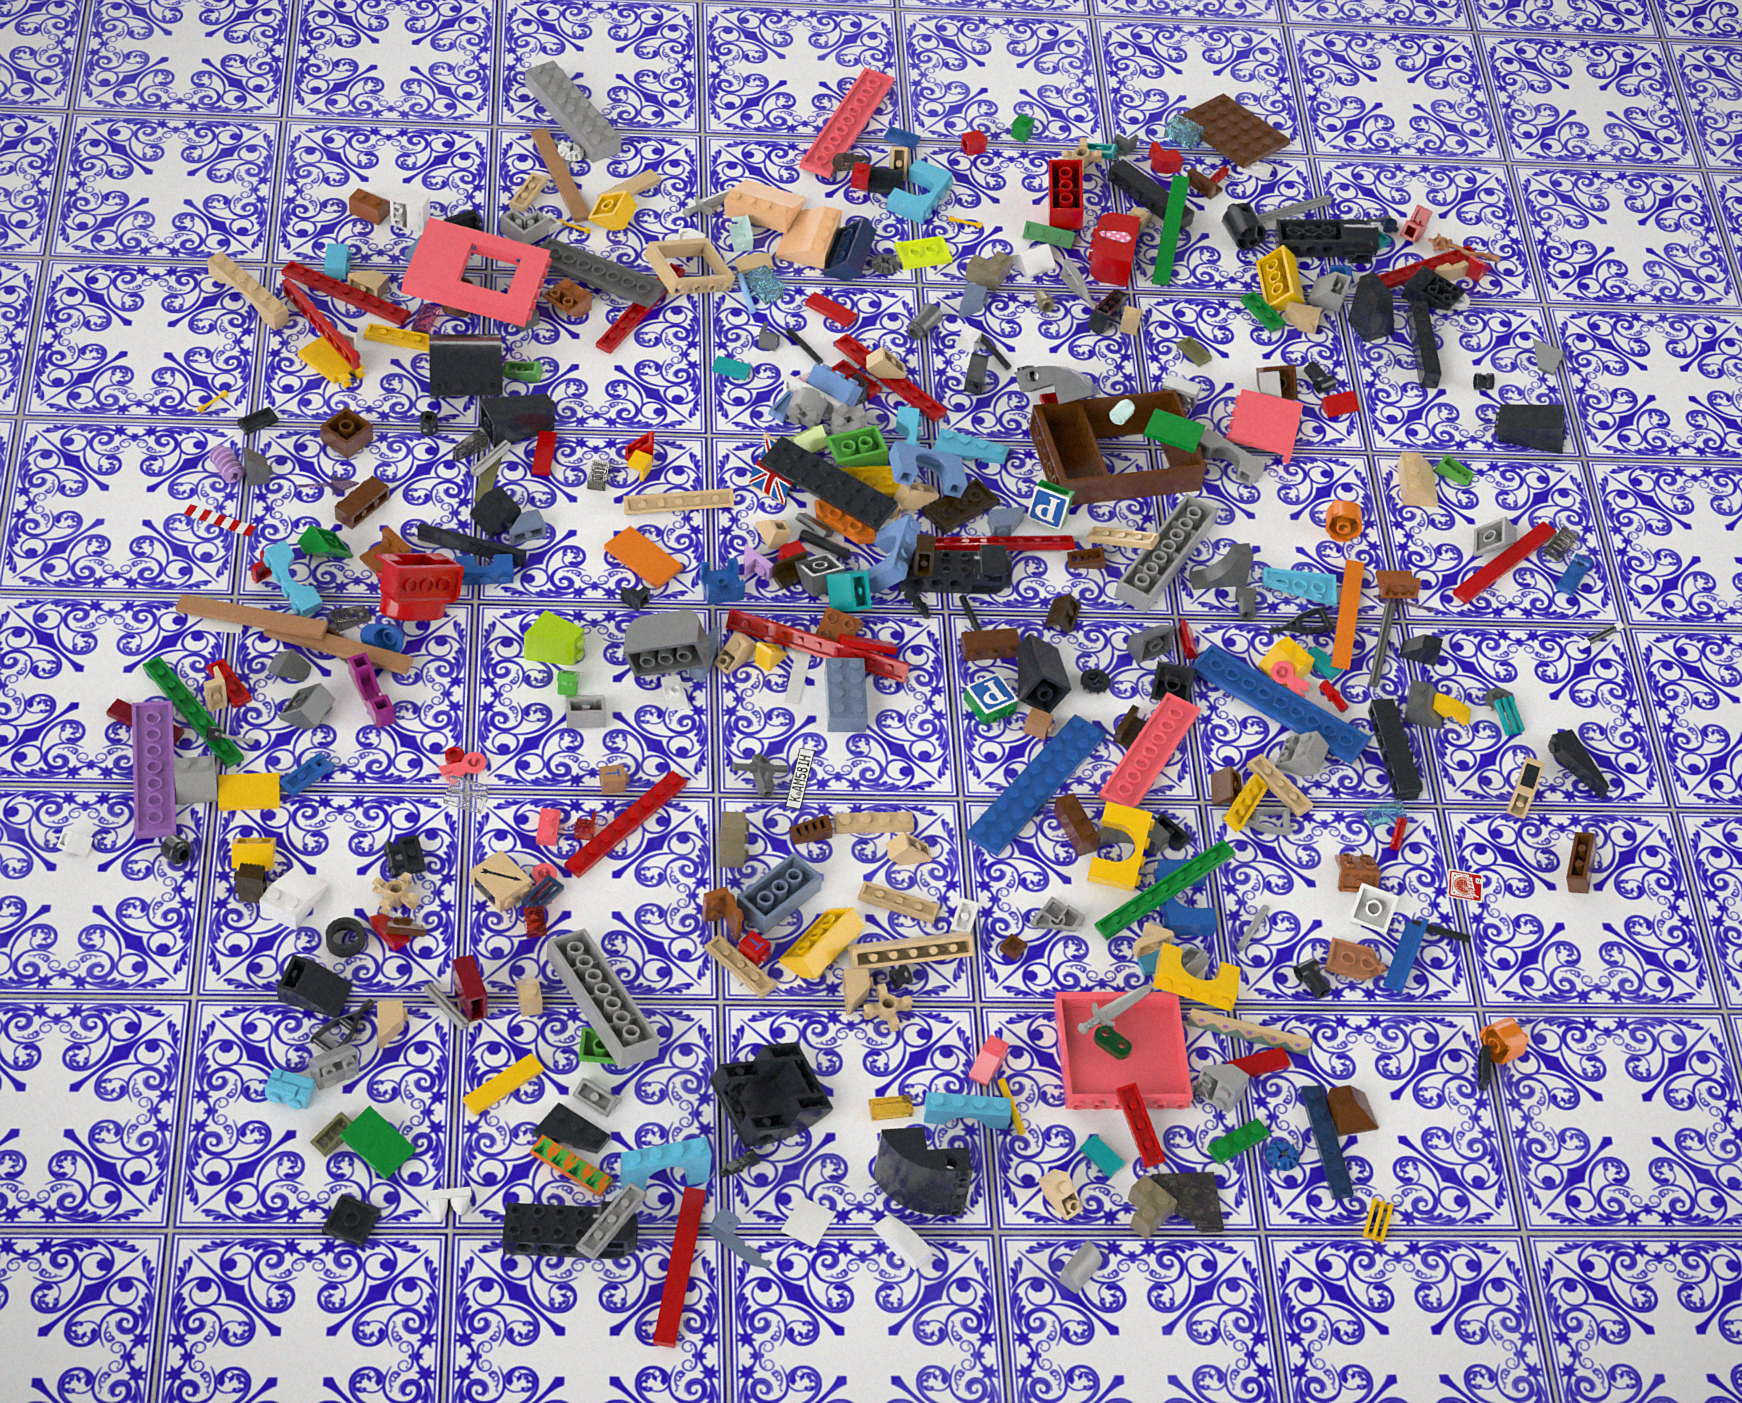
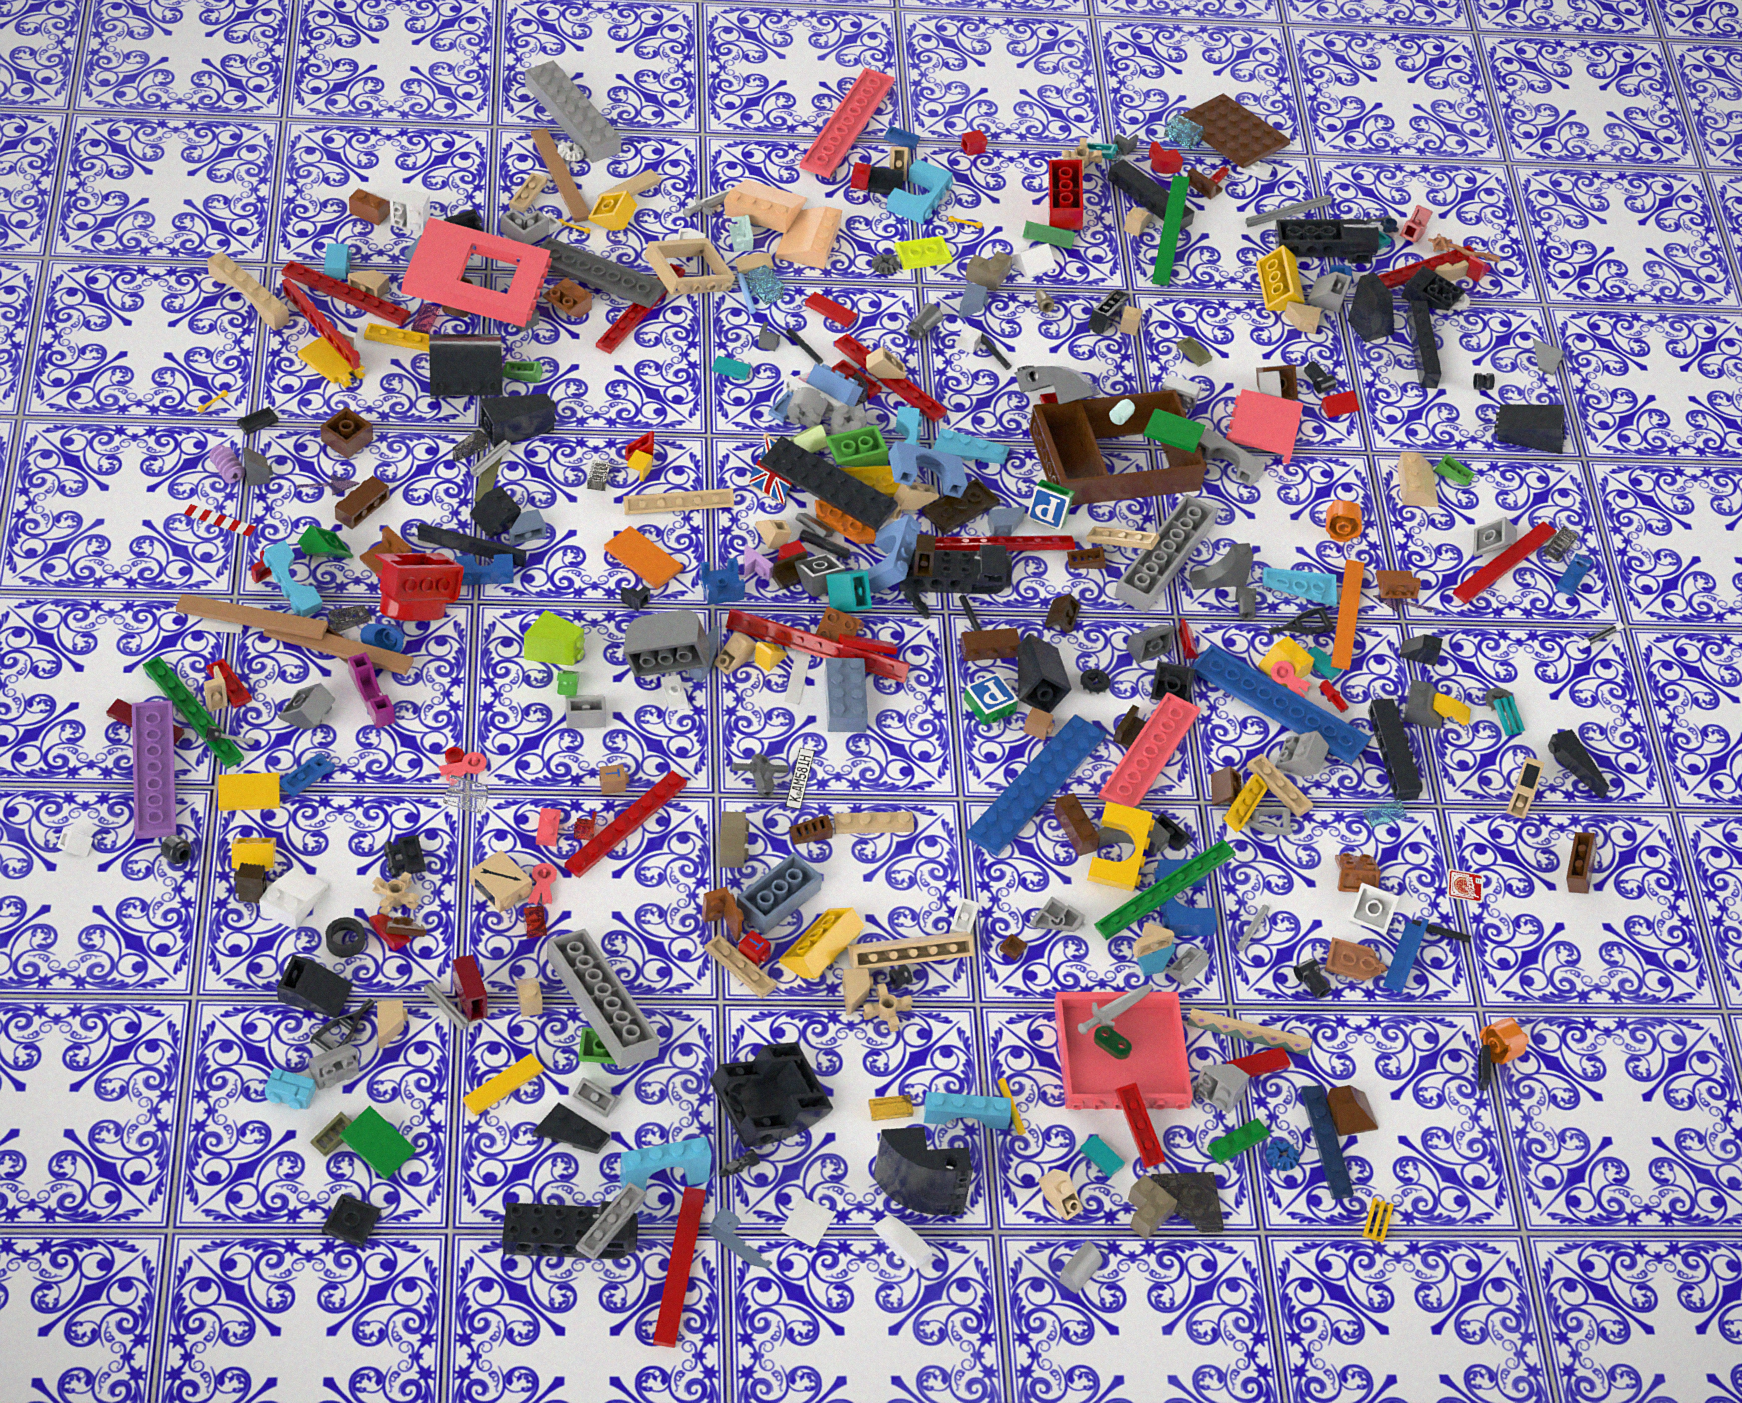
light grey slope [174,755,218,805] -> none
dark grey slope [267,648,311,682] -> none
black wheel [420,411,438,436] -> none
white tile [426,1187,471,1222] -> none
dark blue tile [522,875,564,915] -> none
tile [530,1135,613,1197] -> none
red tile [532,430,557,476] -> none
dark blue slope [822,217,877,281] -> none
clear smoke slope [831,153,870,172] -> none
tan tile [858,881,940,924] -> none
tan slope [886,831,932,866] -> none
black slope [964,352,989,395] -> none
coral slope [969,1034,1009,1087] -> none
green brick [1010,113,1035,143] -> none
light grey piece [1060,259,1097,310] -> none
red brick [1087,212,1140,287] -> none
yellow arch [1153,942,1240,1012] -> none
black cylinder [1222,203,1266,250] -> none
green plate [1240,291,1286,333] -> none
dark grey axle [1369,602,1395,688] -> none
red axle [1389,817,1407,851] -> none

